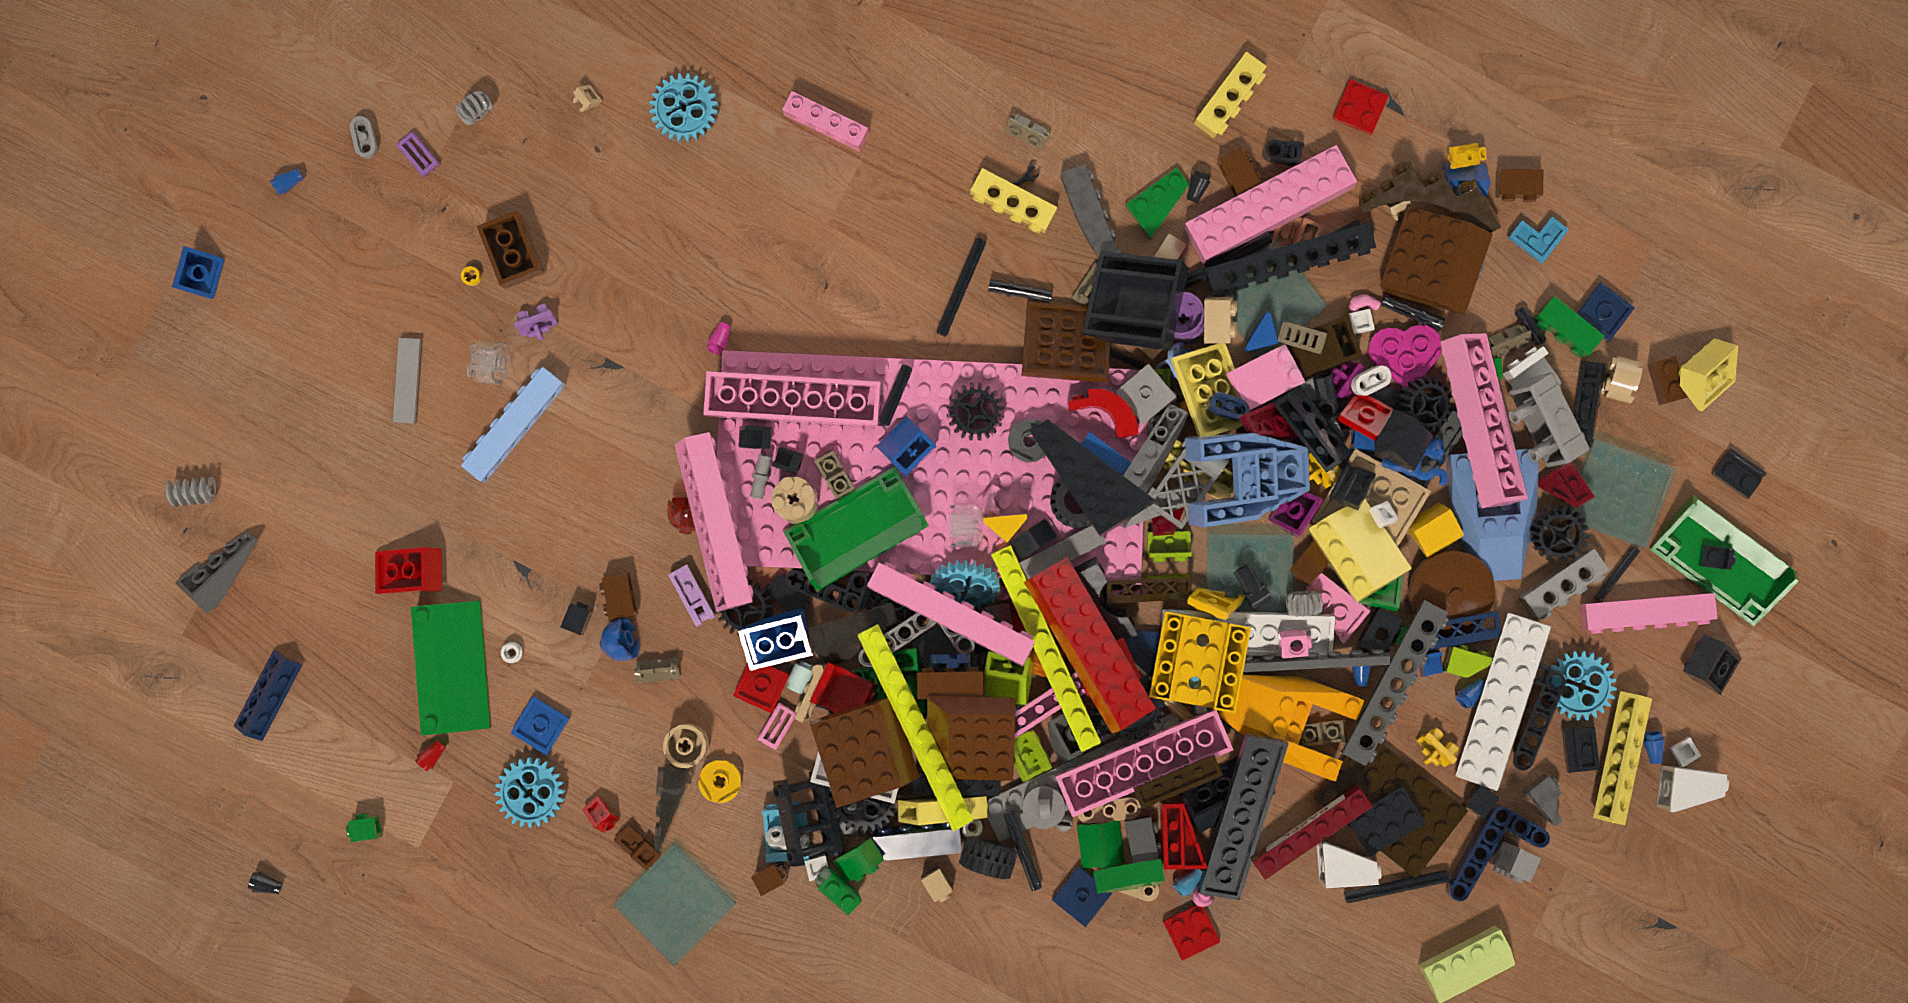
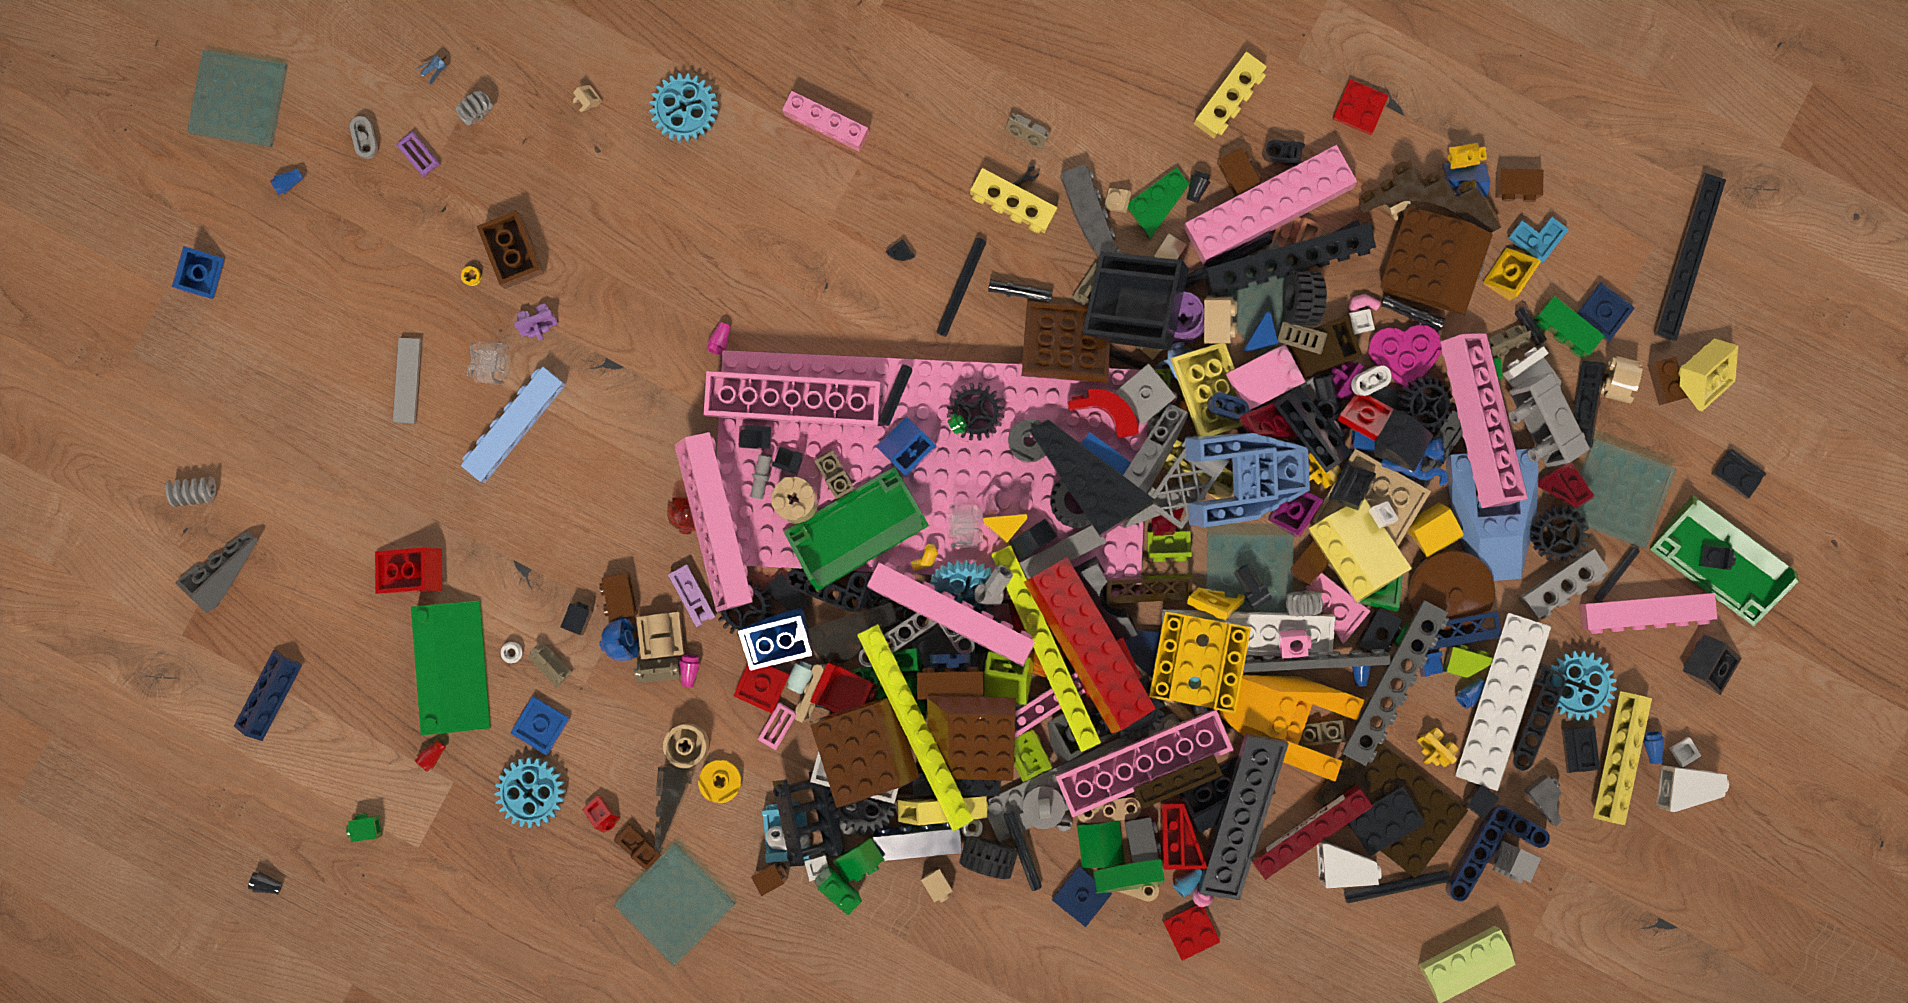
none -> clear light blue plate [187,50,287,148]
none -> flat silver piece [415,55,447,85]
none -> dark tan hinge [528,642,572,688]
none -> tan plate [636,612,685,660]
none -> dark pink cone [679,654,701,687]
none -> black tile [886,239,915,261]
none -> yellow arm [911,544,938,572]
none -> green plate [947,414,967,435]
none -> light grey piece [974,565,1013,606]
none -> tan plate [1104,188,1131,213]
none -> black tyre [1282,271,1327,326]
none -> yellow slope [1483,248,1541,301]
none -> black plate [1654,173,1726,341]

